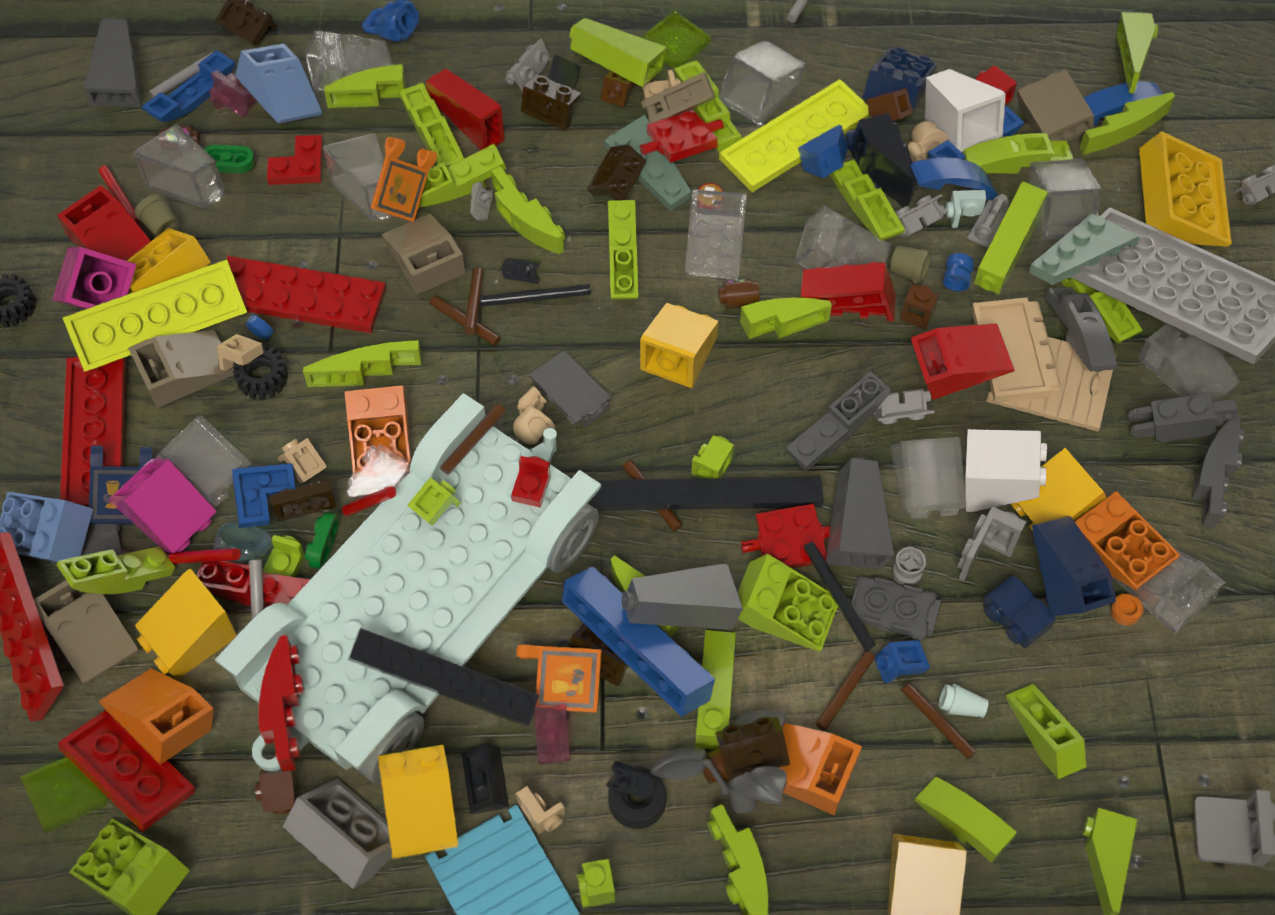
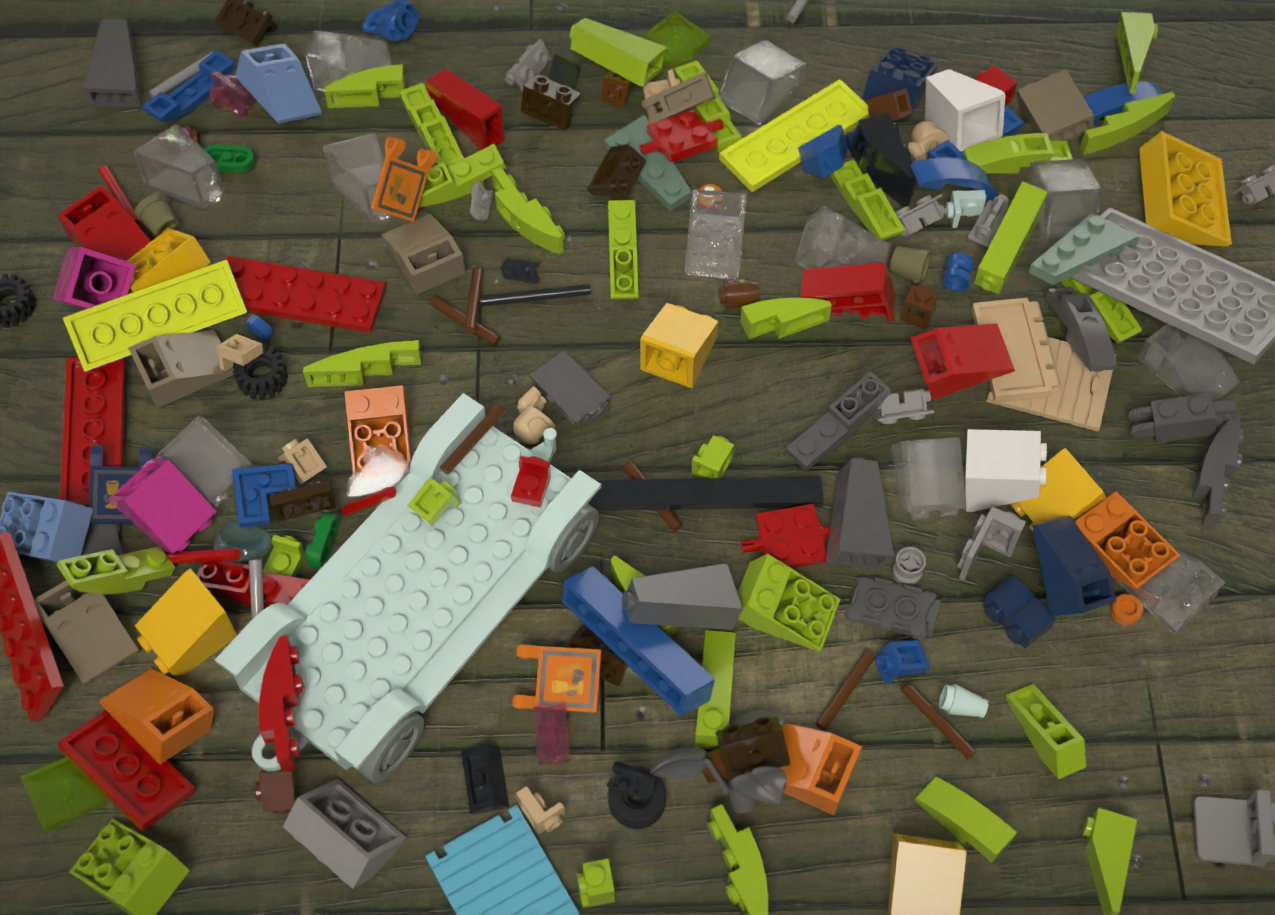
red plate [267,135,323,185] -> none
black plate [348,628,539,727] -> none
yellow slope [377,745,458,859] -> none
black bar [803,542,876,651] -> none

